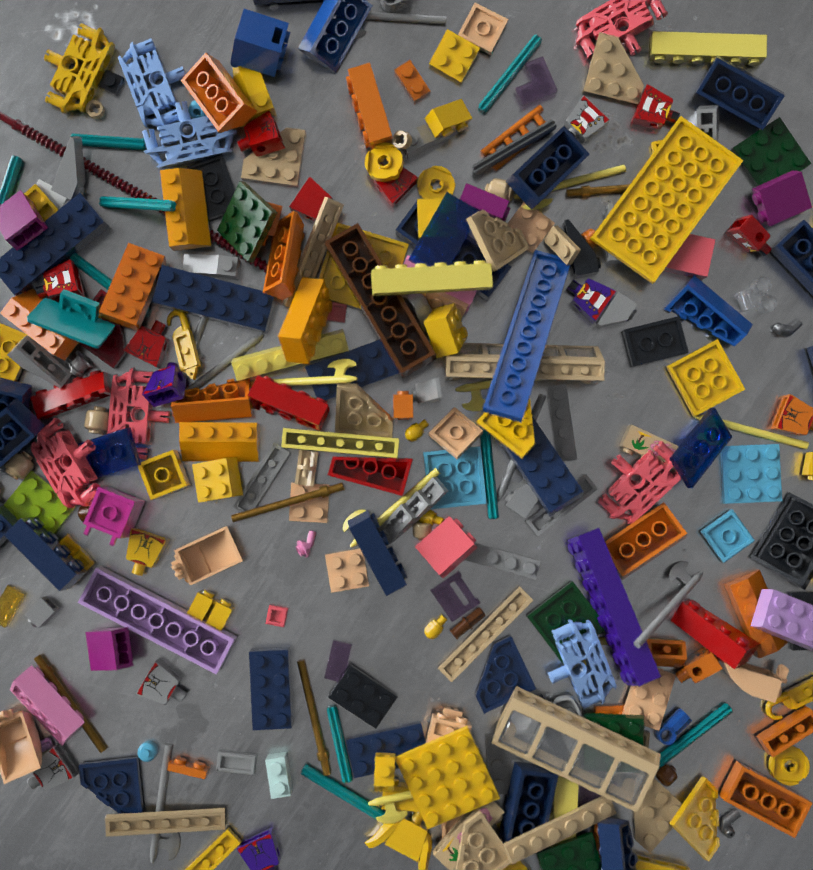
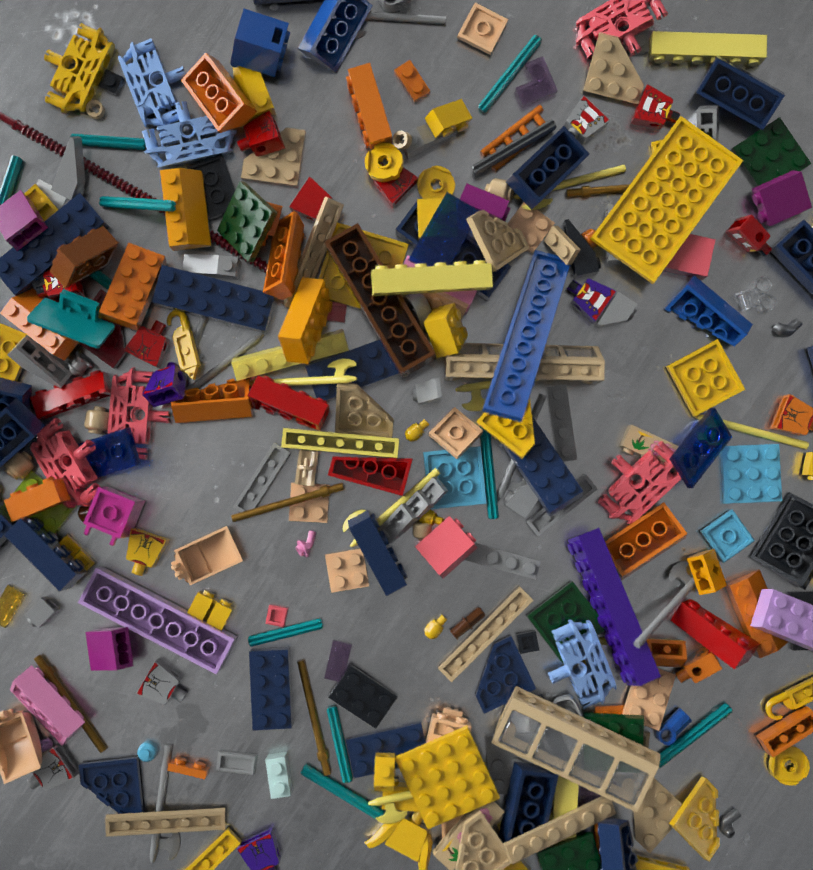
yellow brick [137,450,191,500] -> none
light orange slope [179,422,260,462] -> none
medium azure piece [188,99,206,119] -> none
yellow brick [192,457,243,503] -> none
orange brick [393,391,413,420] -> none
yellow plate [429,29,481,83] -> none
clear purple plate [430,571,481,622] -> none
black plate [623,316,689,367] -> none
reddish brown piece [655,764,678,787] -> none
light nougat piece [717,657,789,703] -> none
orange brick [719,761,813,838] -> none
none -> orange brick [4,477,71,522]
none -> dark orange brick [50,226,119,288]
none -> teal axle [248,619,323,647]
none -> black plate [516,630,539,654]
none -> light orange brick [687,549,727,595]

